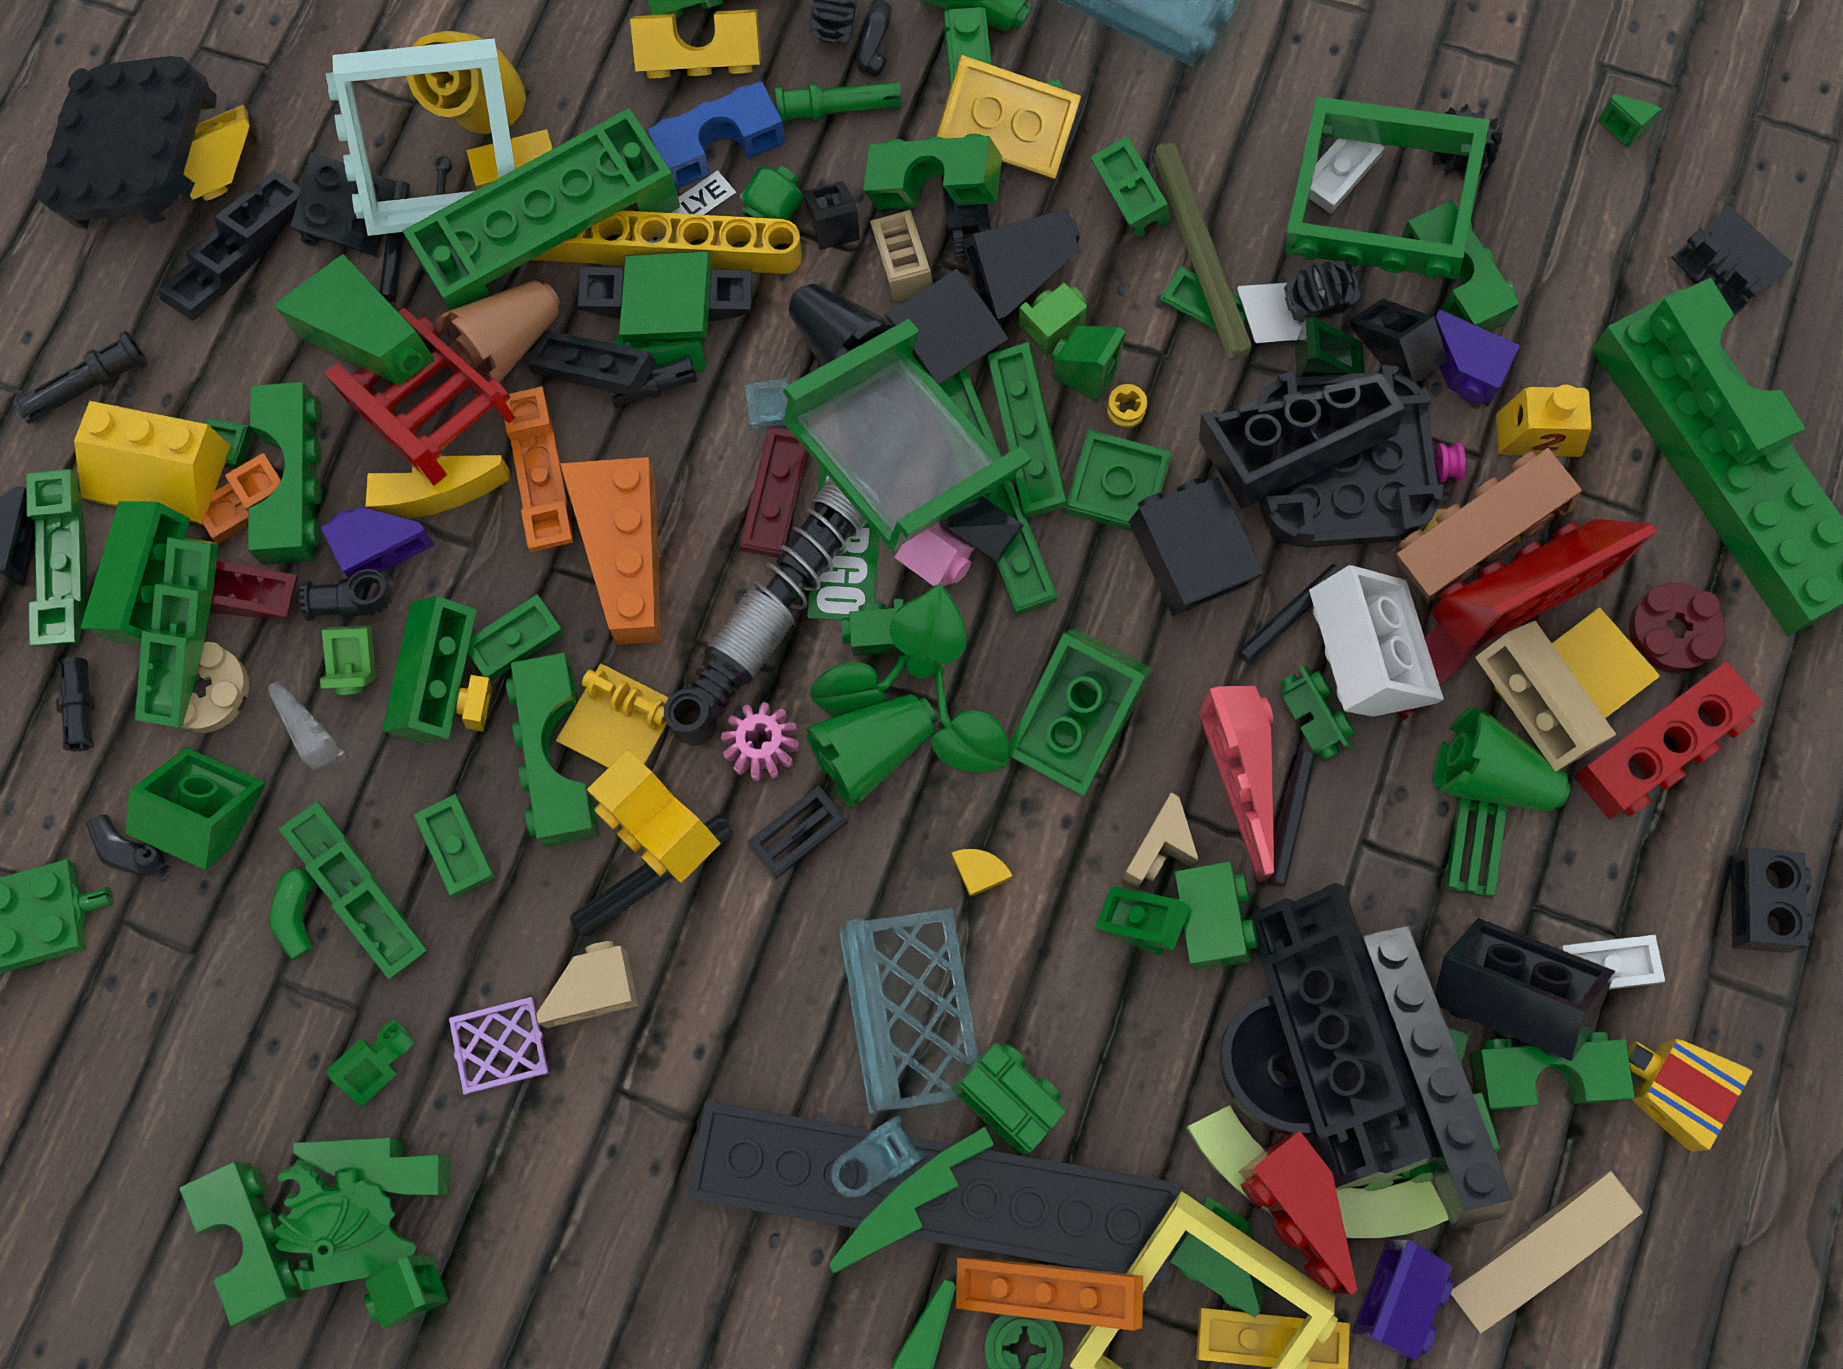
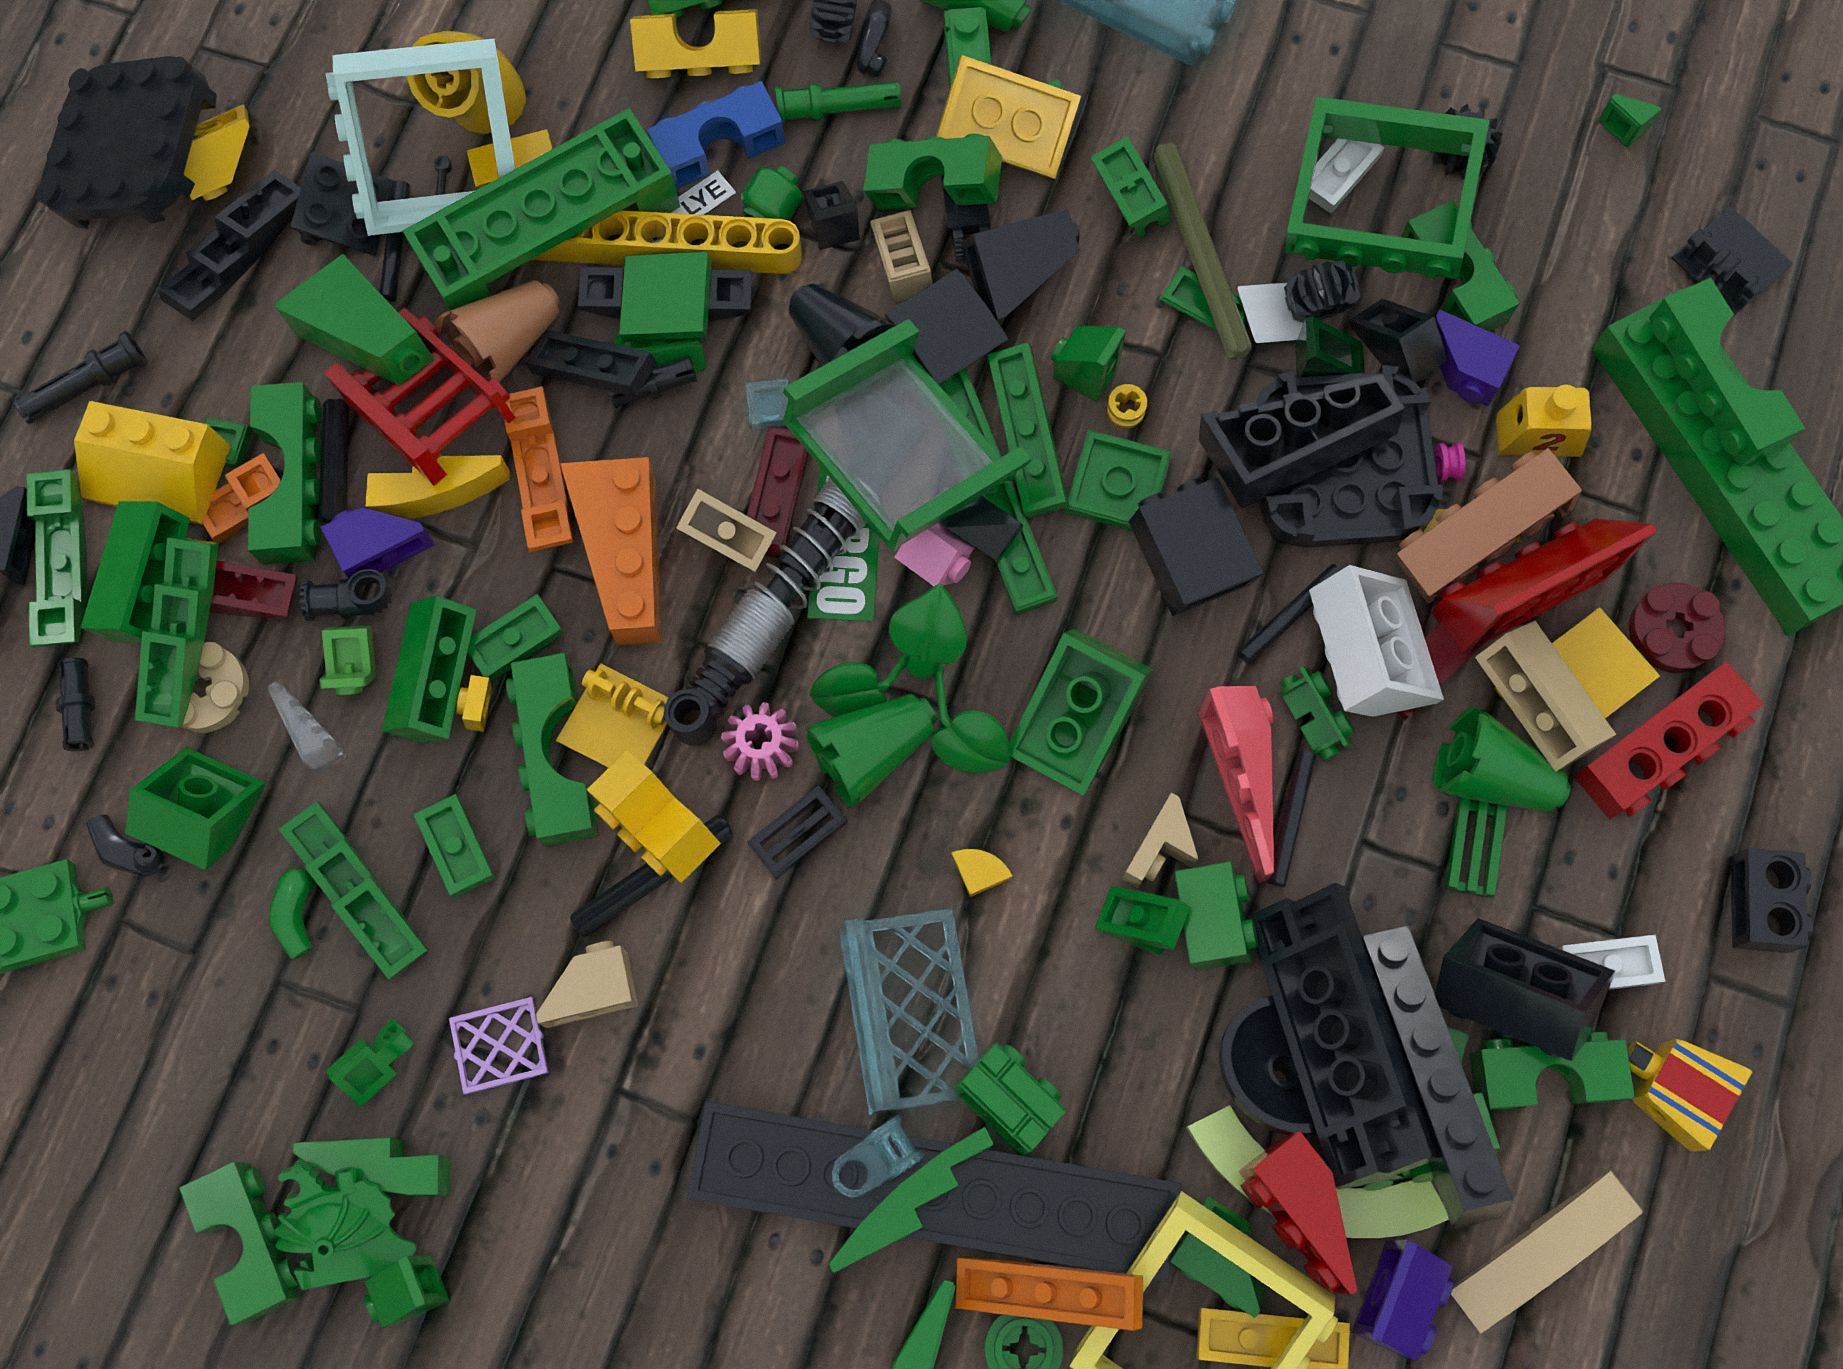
green brick [841,599,903,656] -> none
bright green brick [1018,283,1087,356] -> none
none -> black axle [319,398,349,523]
none -> tan slope [676,489,777,572]

